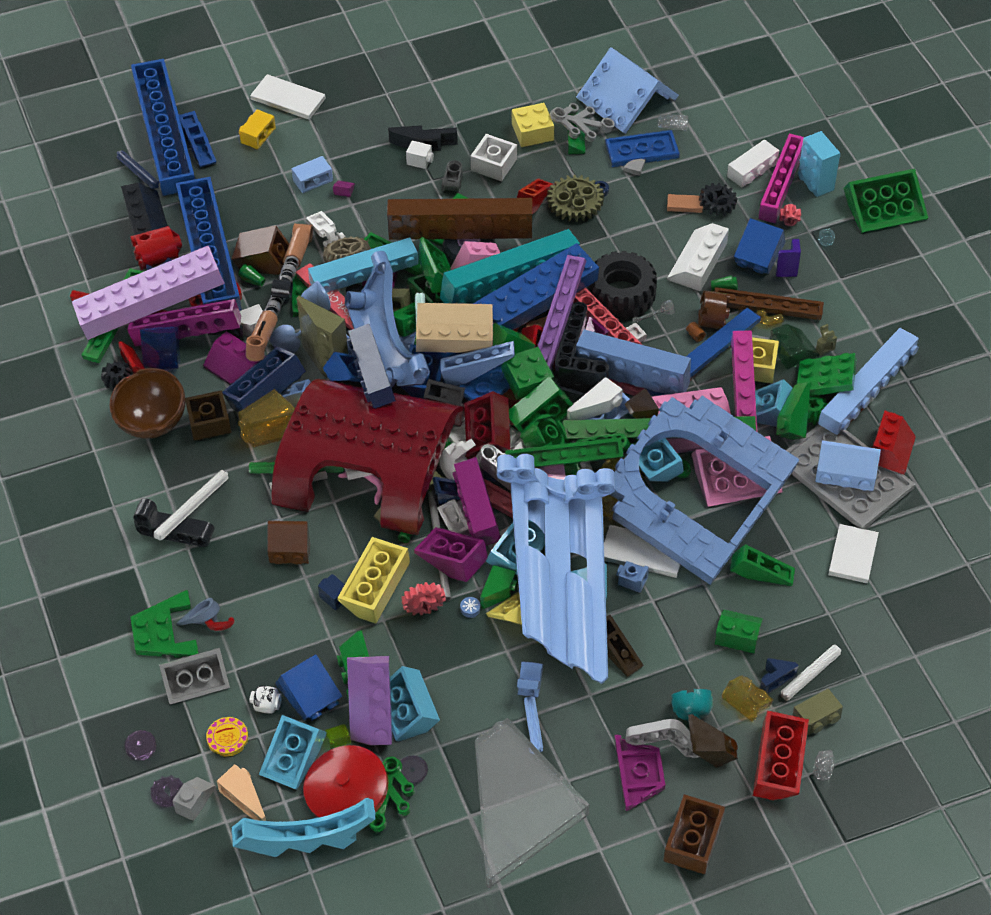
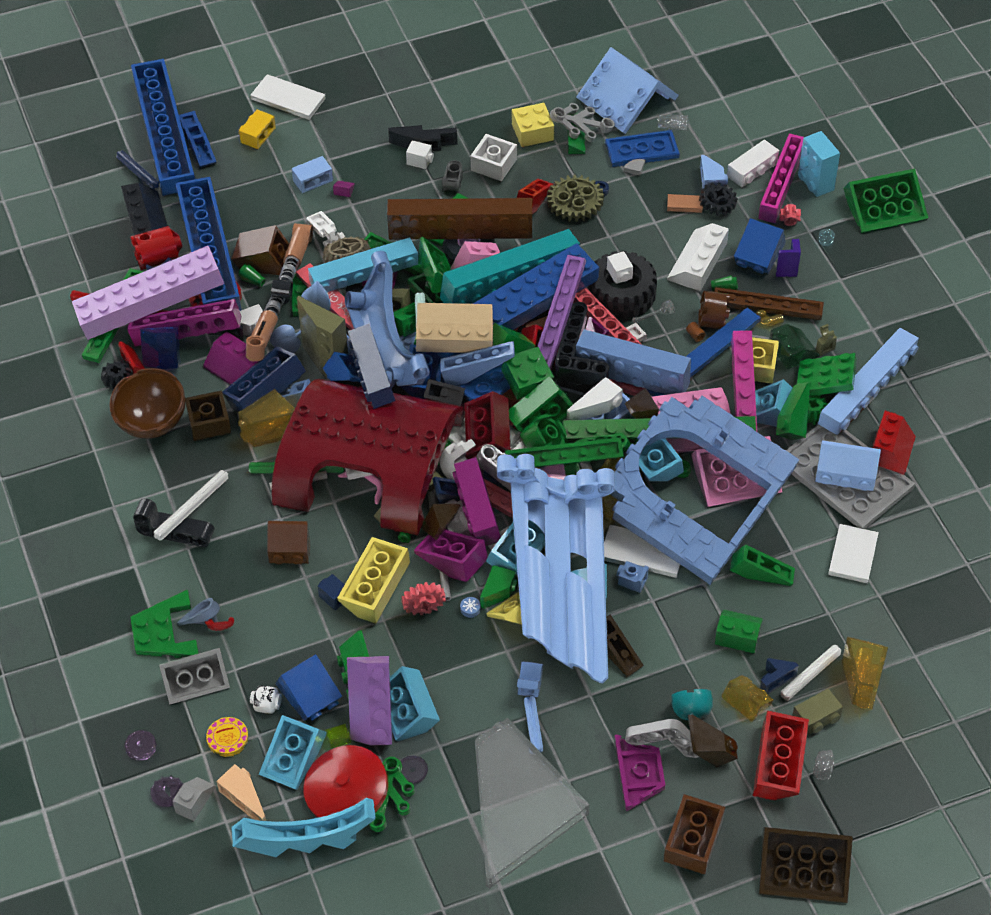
none -> dark brown slope [421,503,461,540]
none -> white brick [607,251,633,284]
none -> light blue slope [700,155,728,189]
none -> dark brown slope [759,827,853,903]
none -> clear yellow slope [842,637,888,709]

